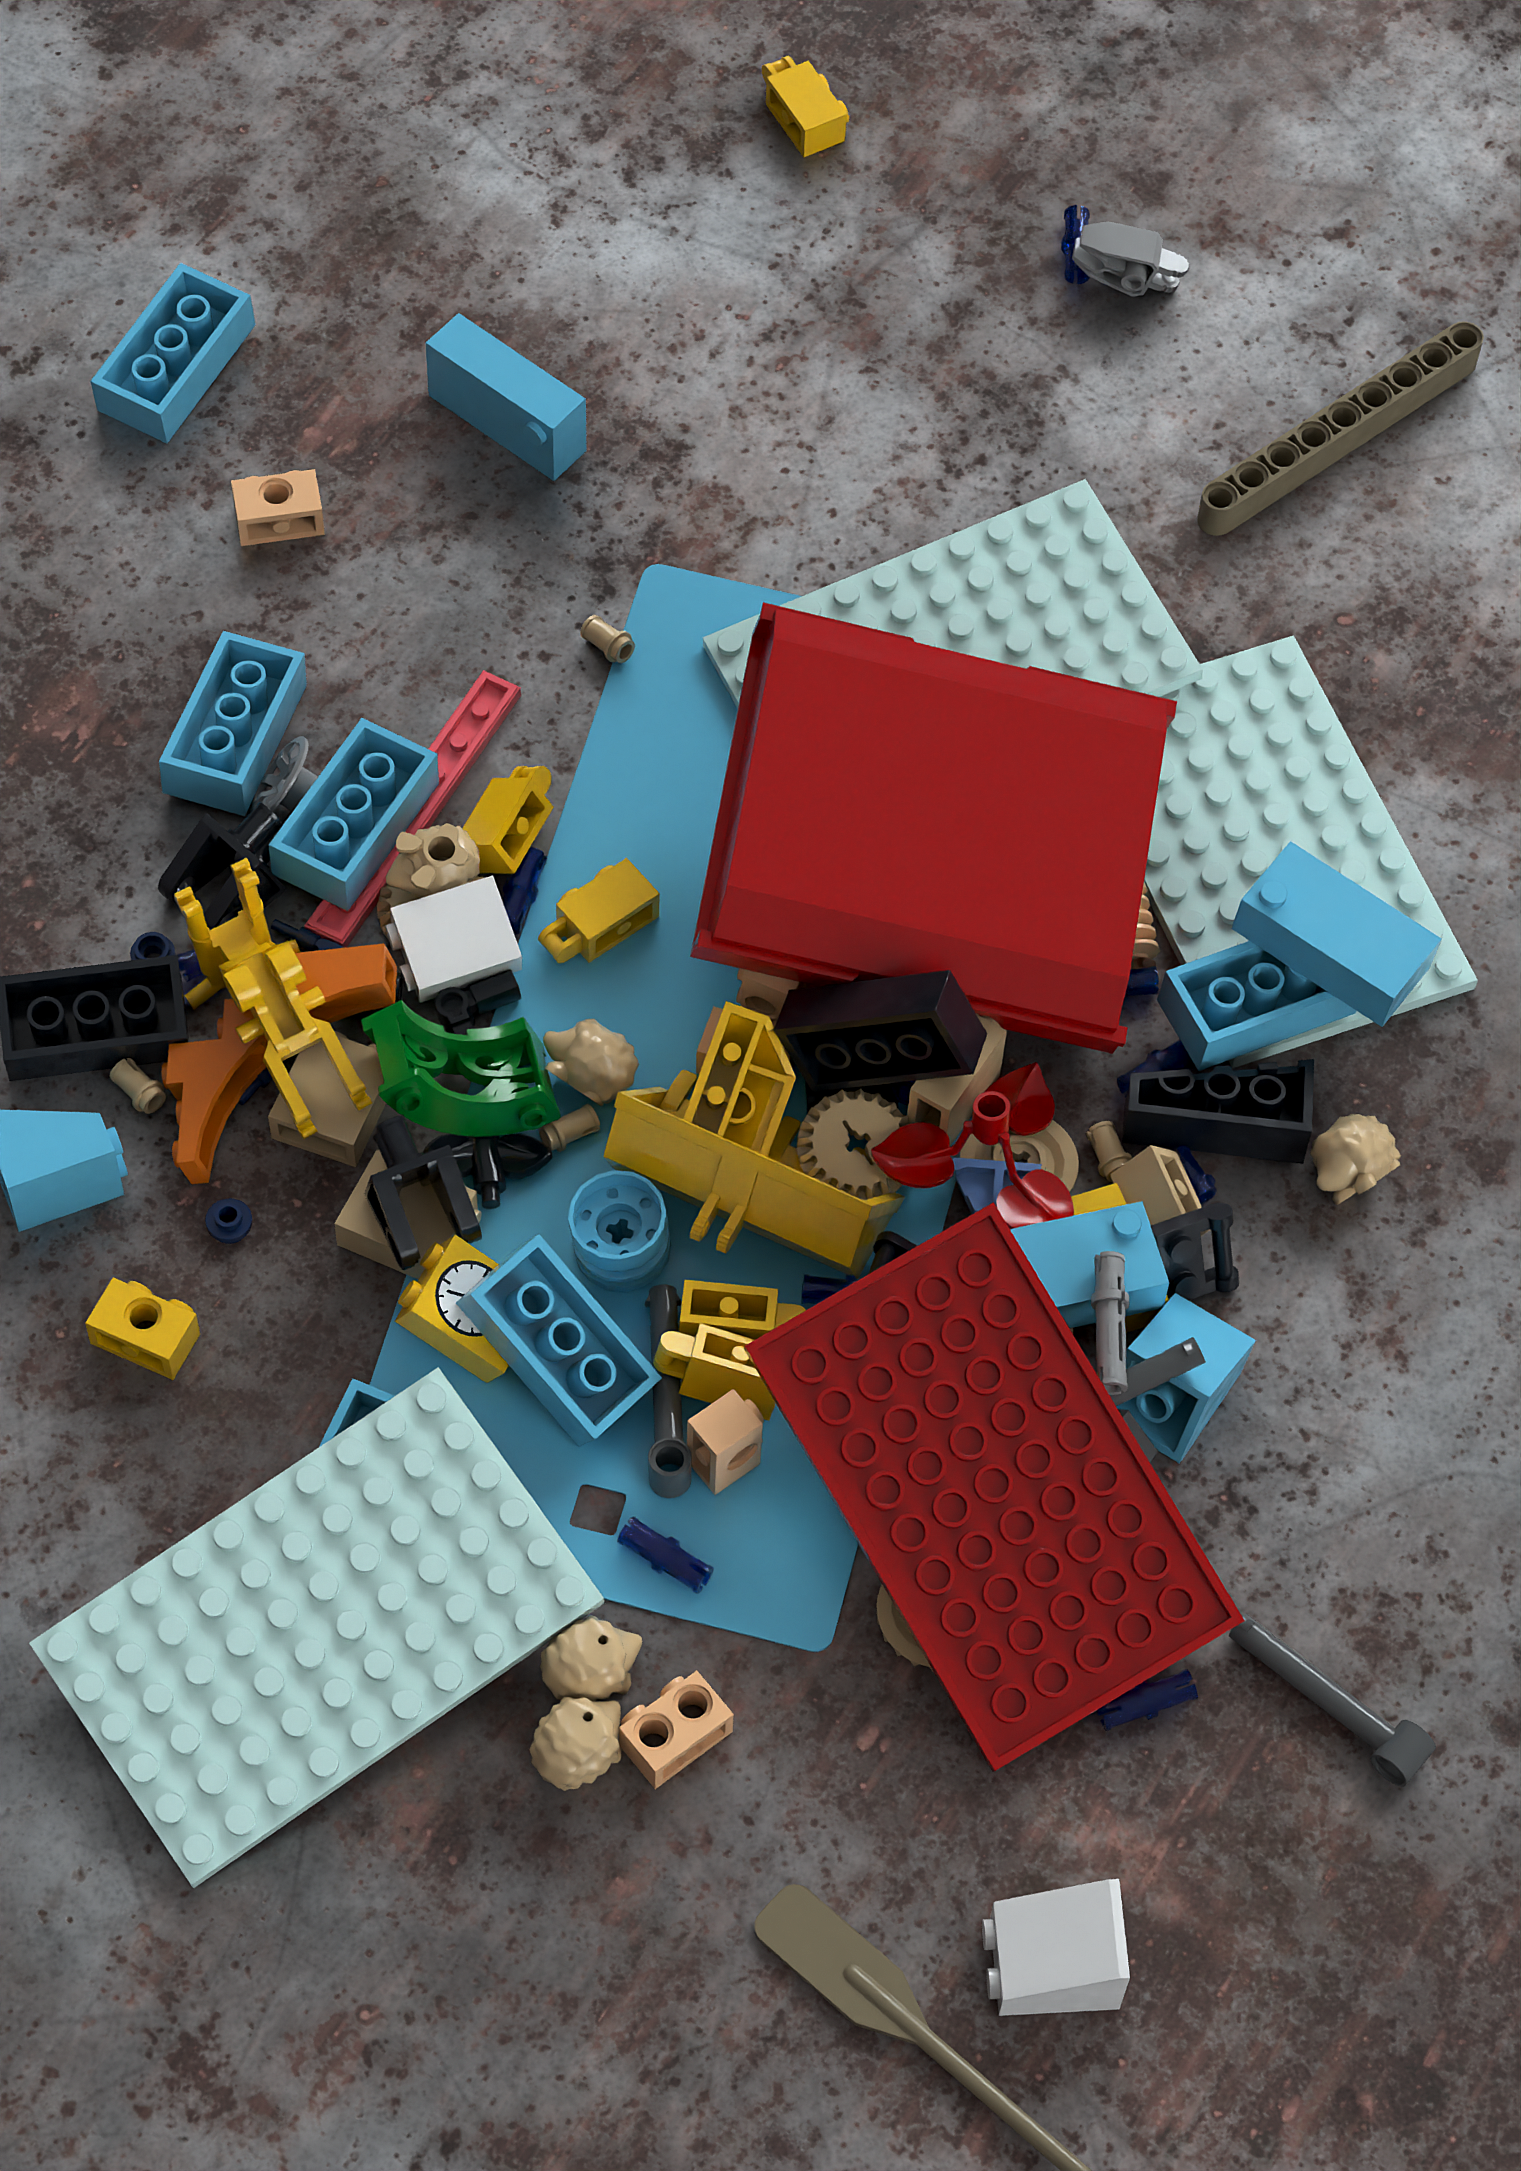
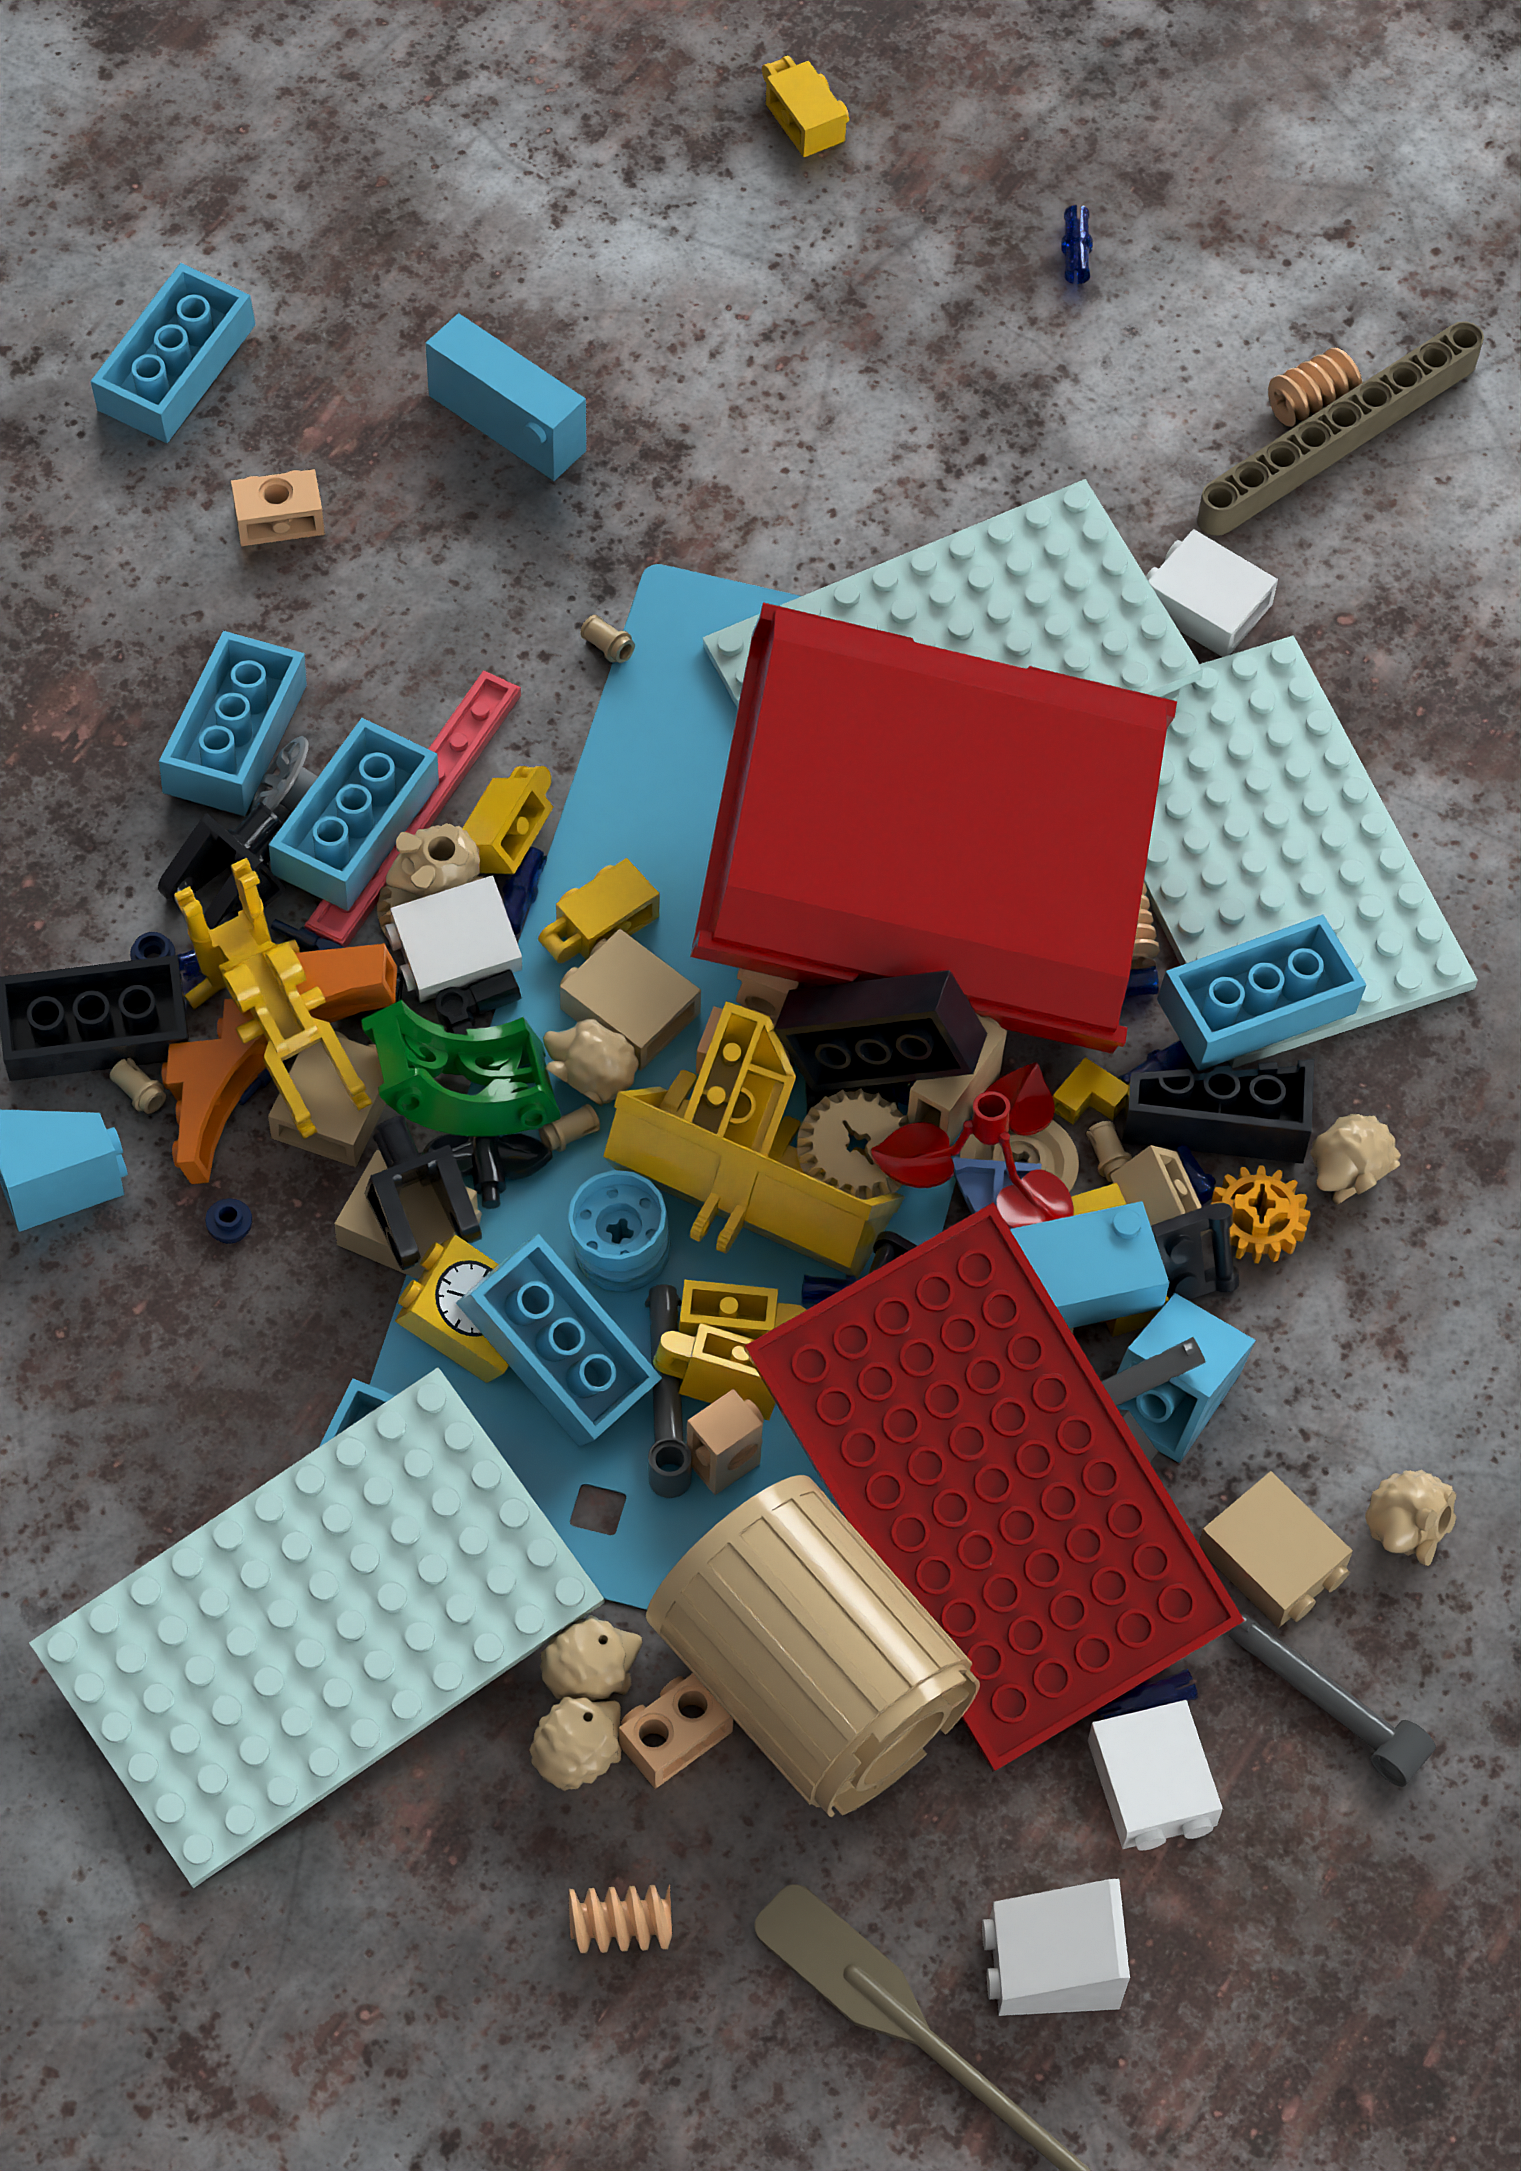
yellow brick [85,1277,200,1380] -> none
clear blue pin [617,1516,714,1594] -> none
light grey hinge [1072,221,1190,297] -> none
light grey pin [1091,1251,1130,1395] -> none
medium azure brick [1231,841,1442,1027] -> none
none -> tan brick [559,929,701,1071]
none -> light nougat piece [569,1884,672,1954]
none -> tan container [646,1475,980,1817]
none -> yellow piece [1052,1057,1129,1124]
none -> white brick [1088,1700,1223,1851]
none -> white brick [1146,529,1278,657]
none -> tan brick [1199,1471,1353,1629]
none -> light orange gear [1211,1165,1310,1264]
none -> light nougat piece [1268,348,1363,427]
none -> tan animal [1365,1470,1456,1566]

